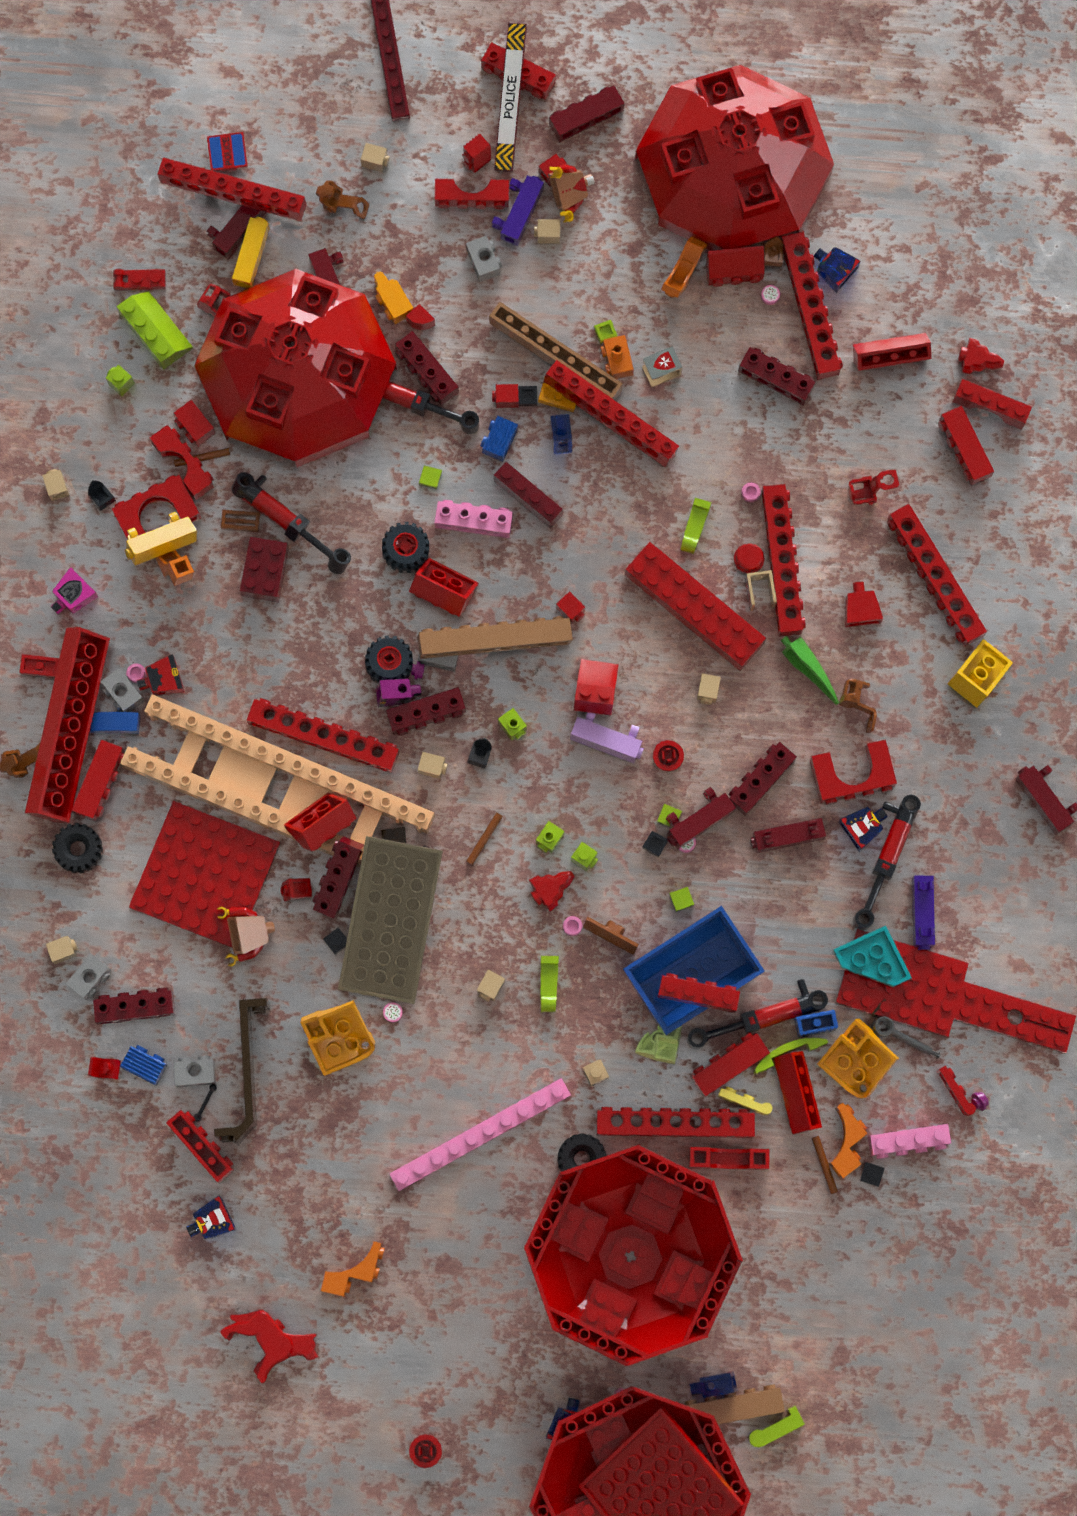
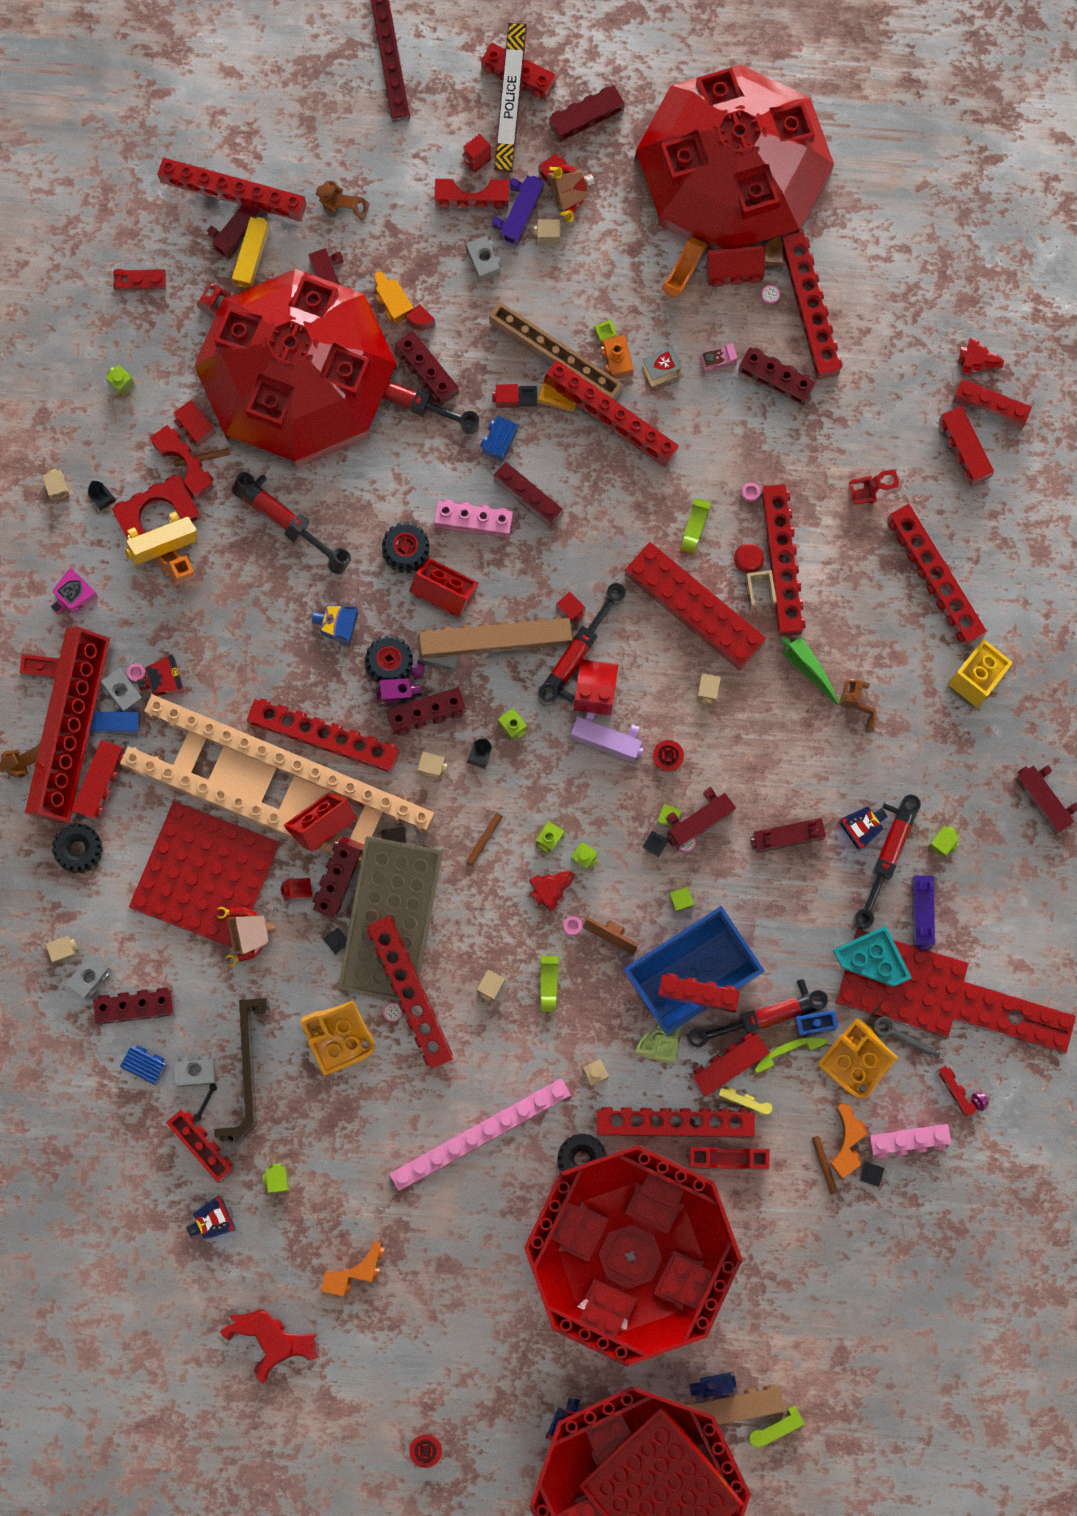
red bracket [88,1057,121,1080] -> none
lime slope [116,291,193,370] -> none
piece [207,132,248,172] -> none
dark orange tile [221,510,261,532] -> none
dark red brick [240,537,289,603] -> none
tan brick [360,143,390,172] -> none
lime tile [419,465,442,489] -> none
clear blue torso [550,414,572,454] -> none
dark red brick [728,742,797,816] -> none
red brick [774,1051,822,1135] -> none
red arch [810,739,897,805] -> none
clear blue torso [813,247,861,293] -> none
red torso [845,581,883,628] -> none
red brick [853,333,932,371] -> none
none -> lime brick [263,1164,289,1194]
none -> blue torso [312,605,358,646]
none -> red brick [366,915,454,1069]
none -> black piece [538,583,626,705]
none -> bright pink leg [700,343,737,371]
none -> lime brick [928,825,959,858]

